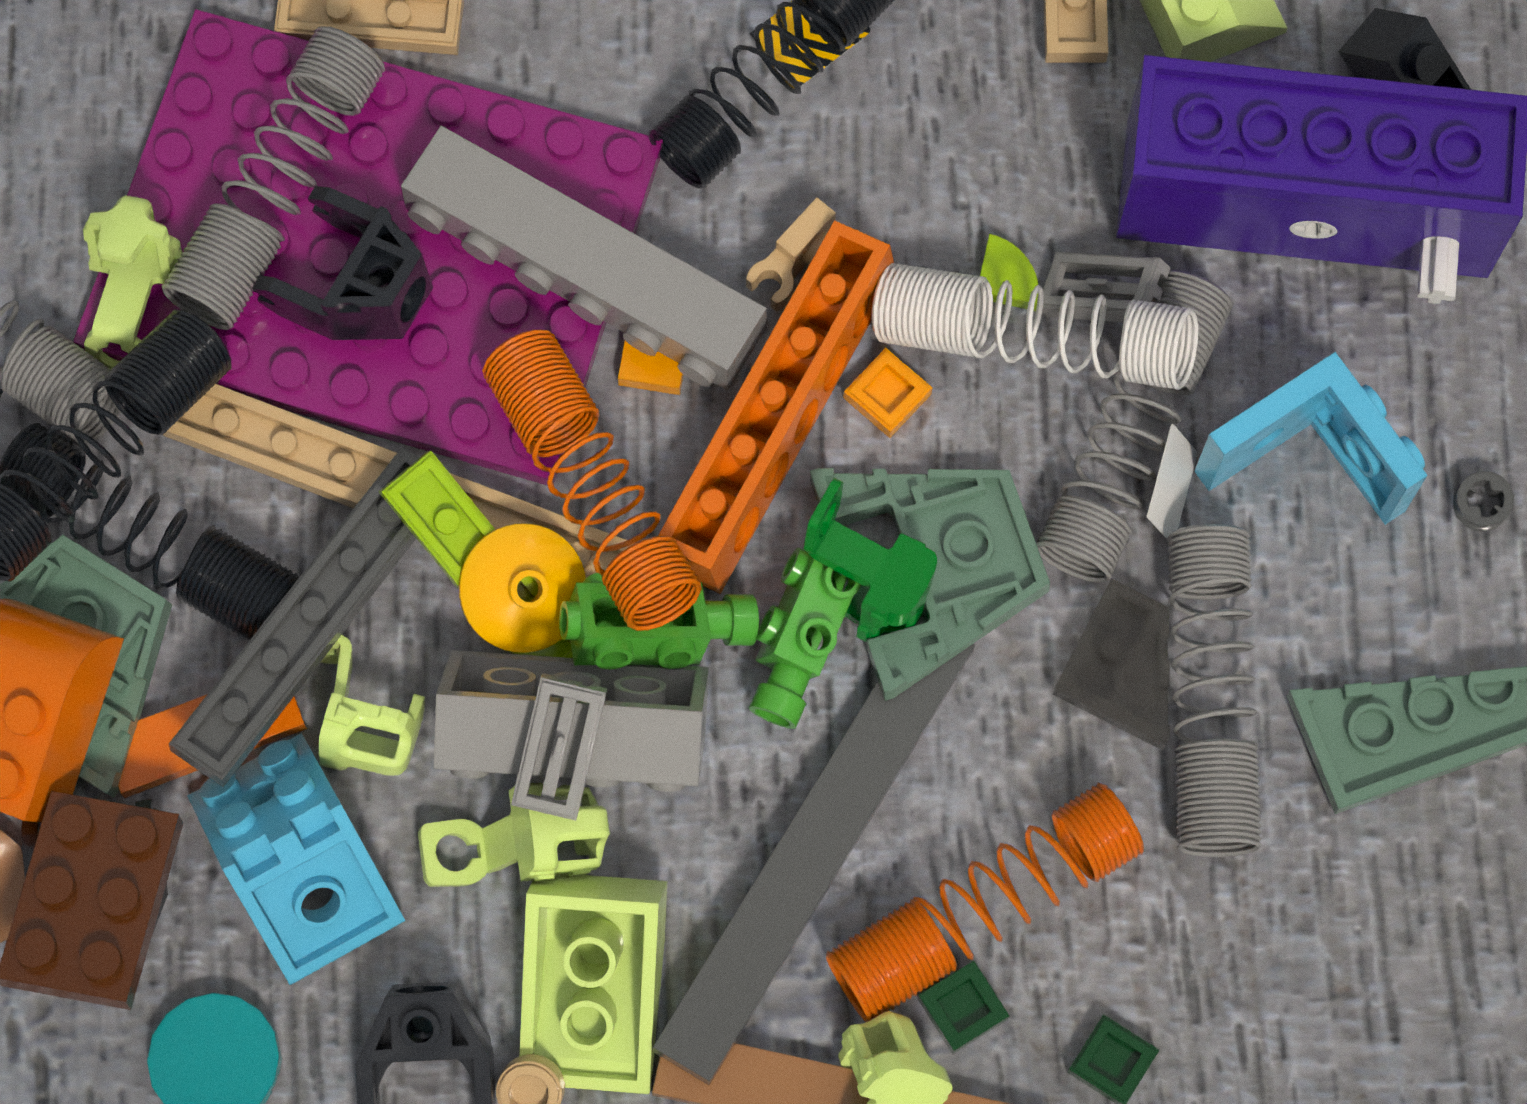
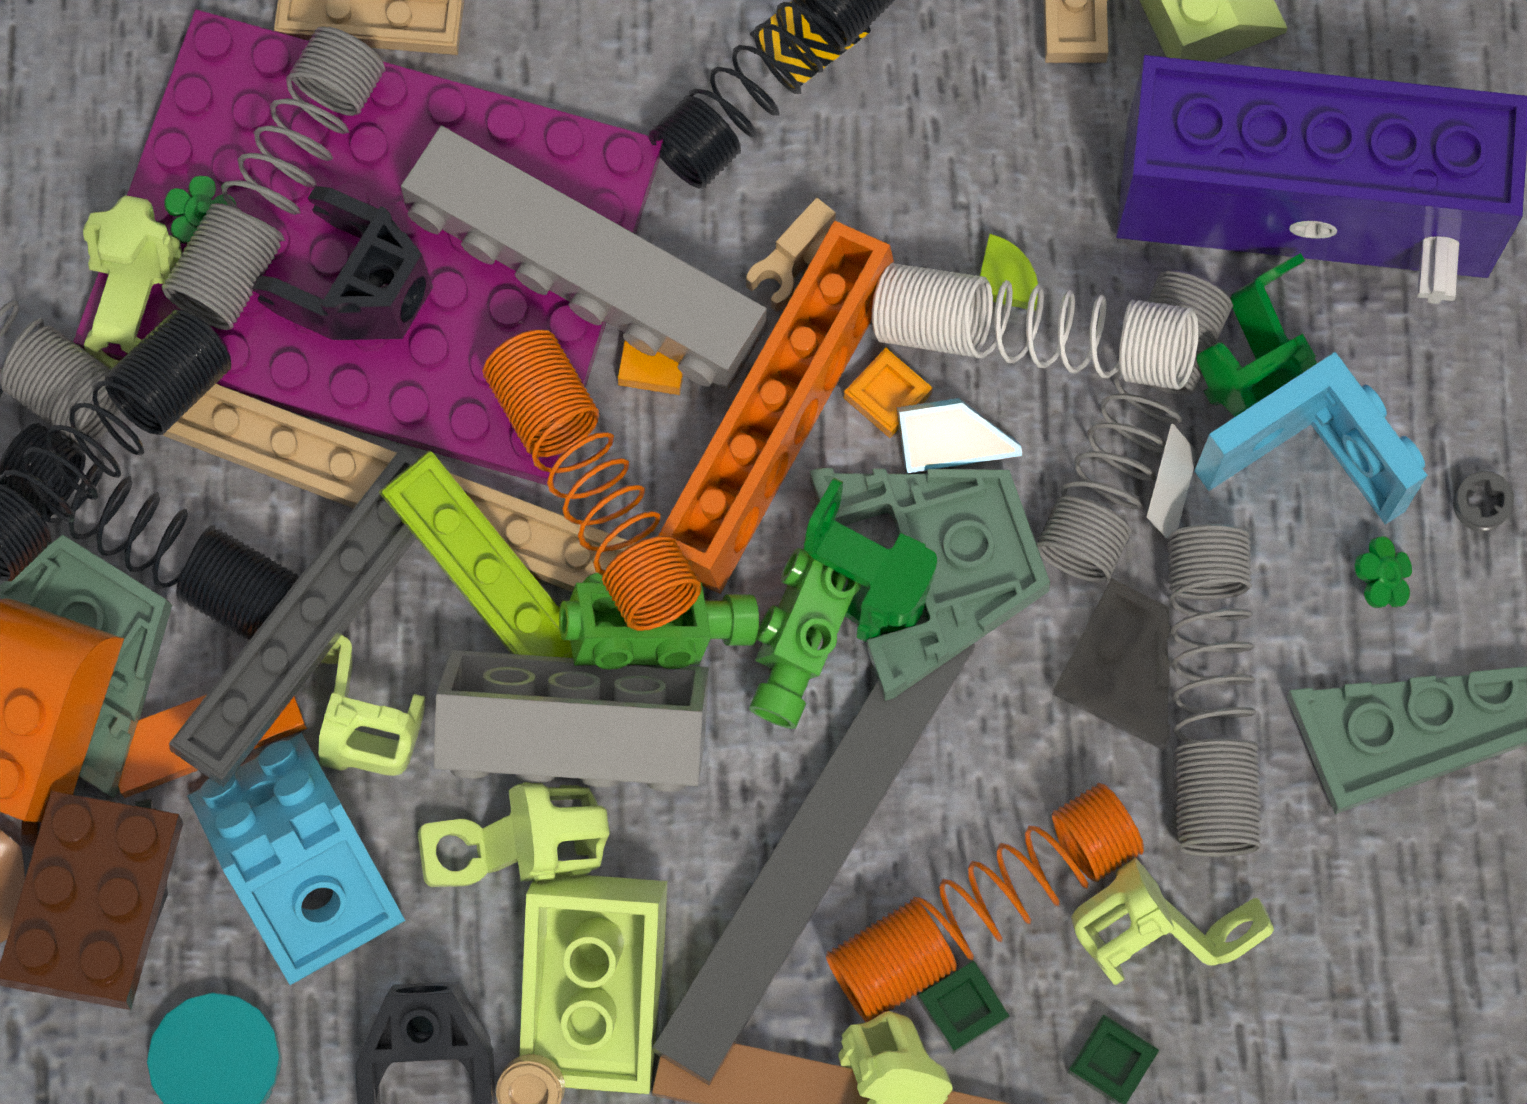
yellow dish [458,524,586,653] -> none
light grey tile [511,673,608,821] -> none
light grey tile [1042,252,1170,322] -> none
black slope [1338,8,1471,90] -> none
none -> green plant [164,176,237,244]
none -> tile [897,398,1022,473]
none -> yellowish green piece [1071,858,1274,985]
none -> green piece [1196,253,1317,417]
none -> green plant [1355,536,1412,609]

